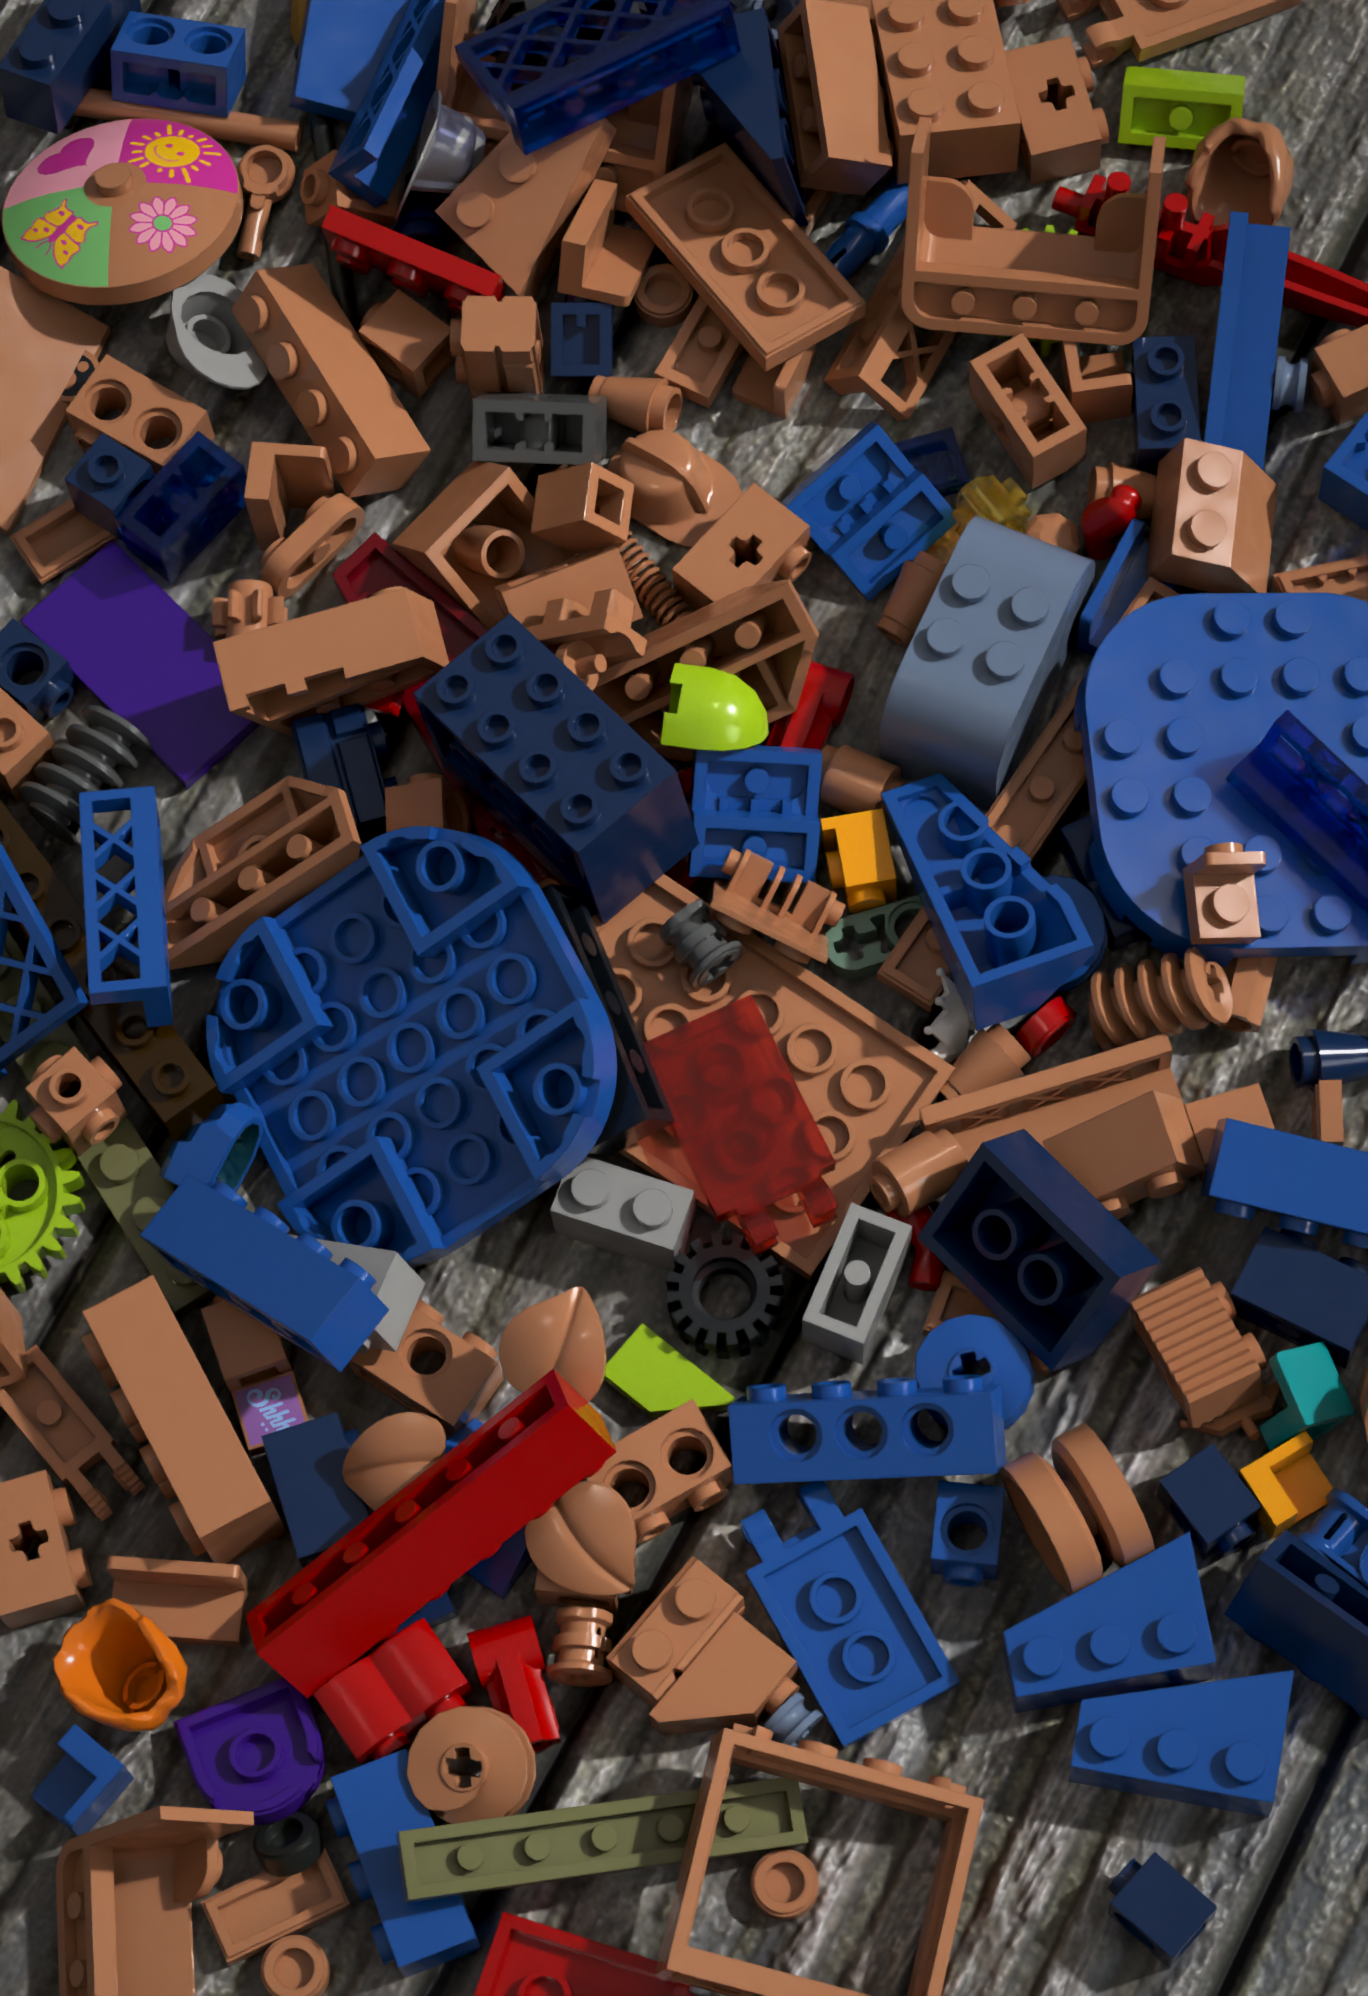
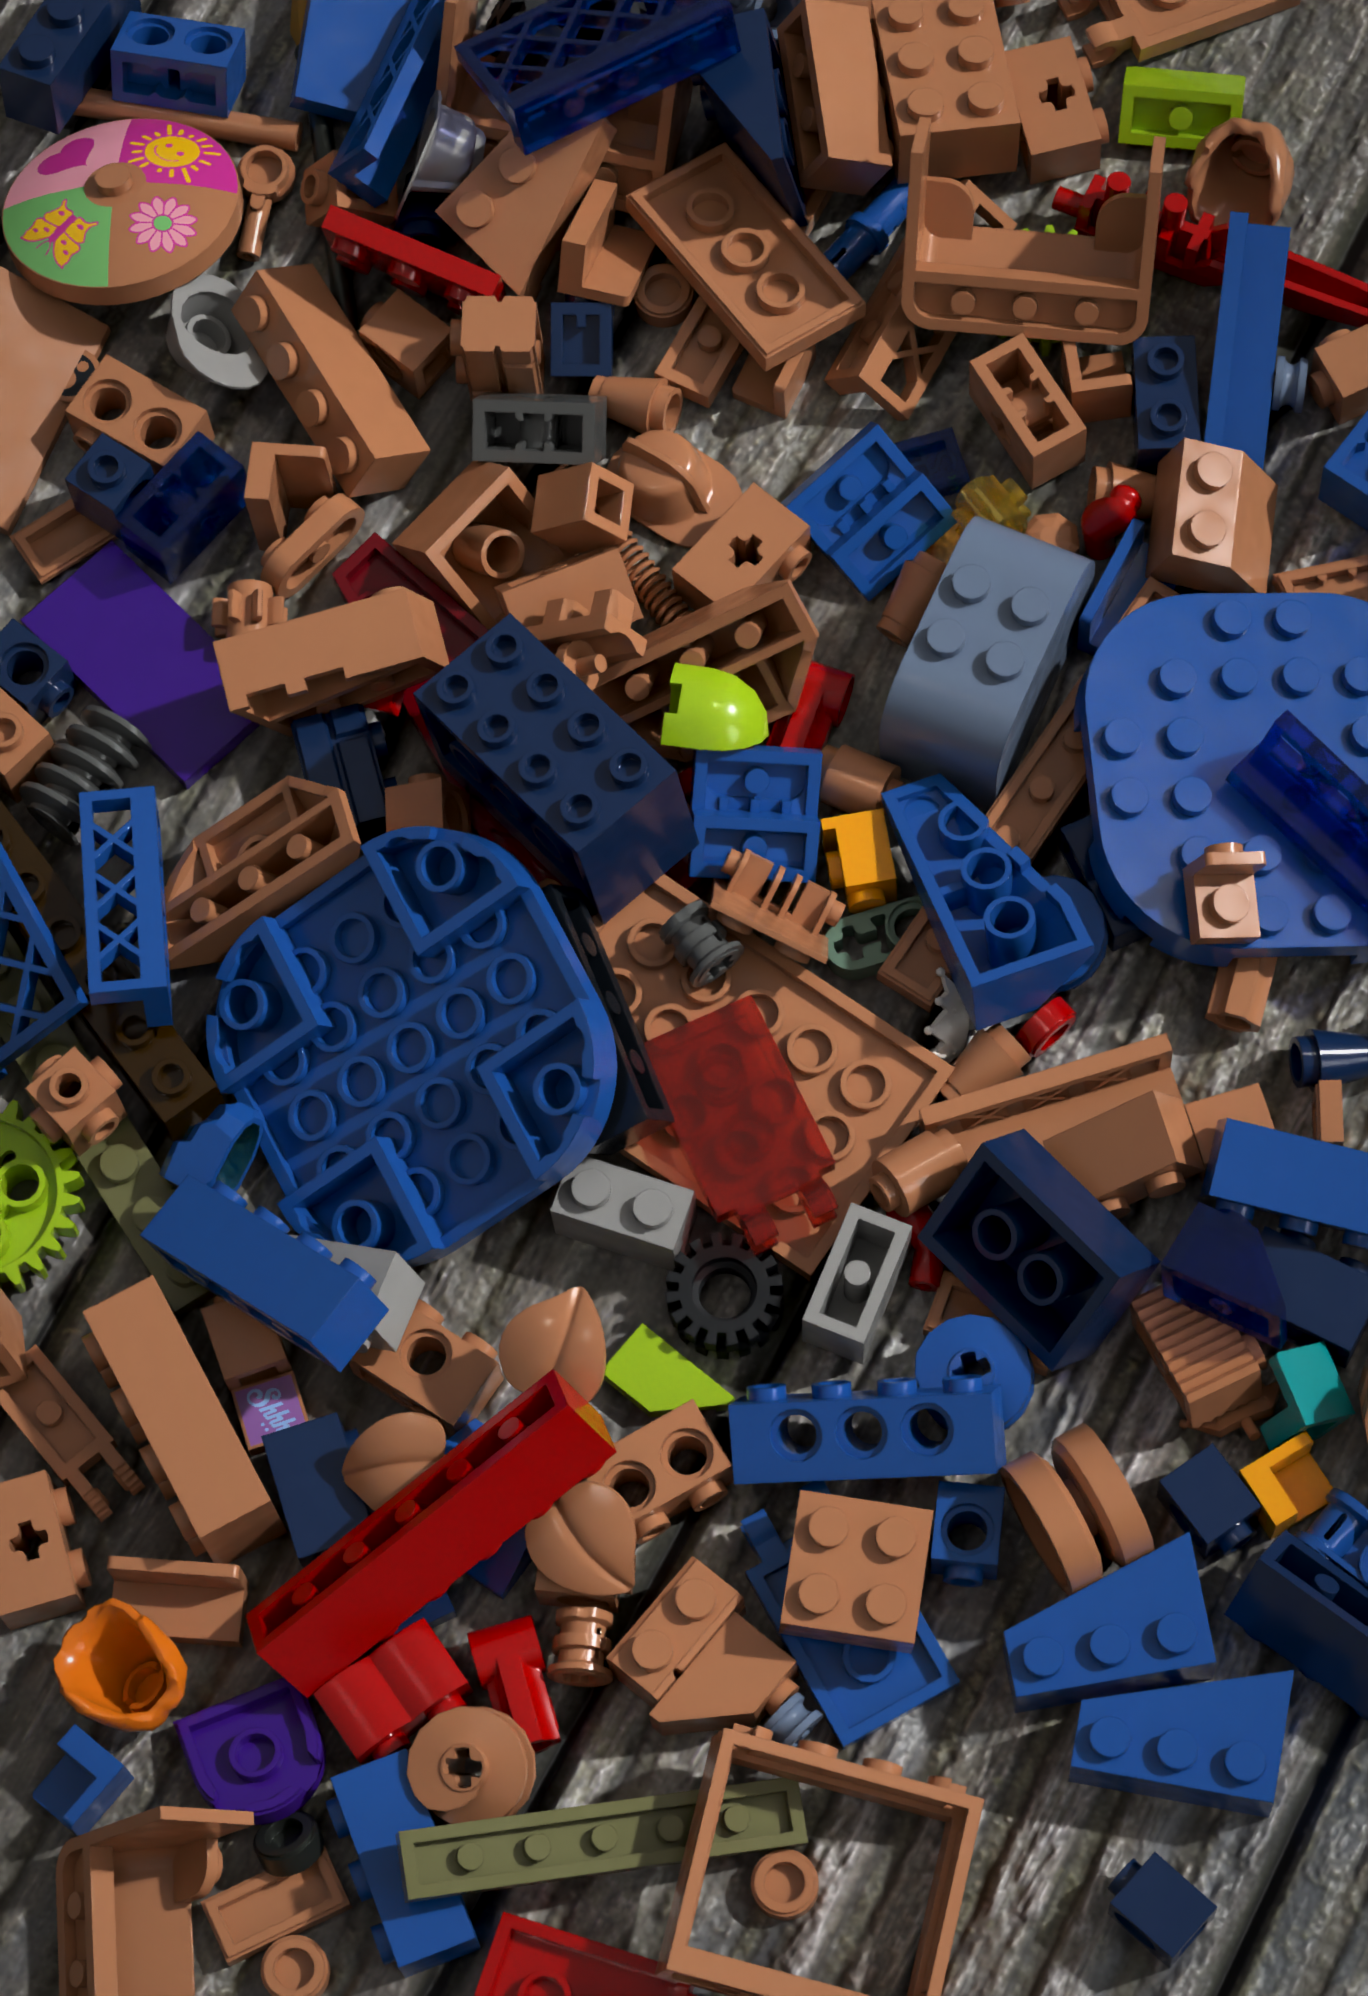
nougat piece [1089,946,1233,1052] -> none
none -> nougat brick [779,1490,934,1654]
none -> clear blue slope [1161,1202,1287,1349]

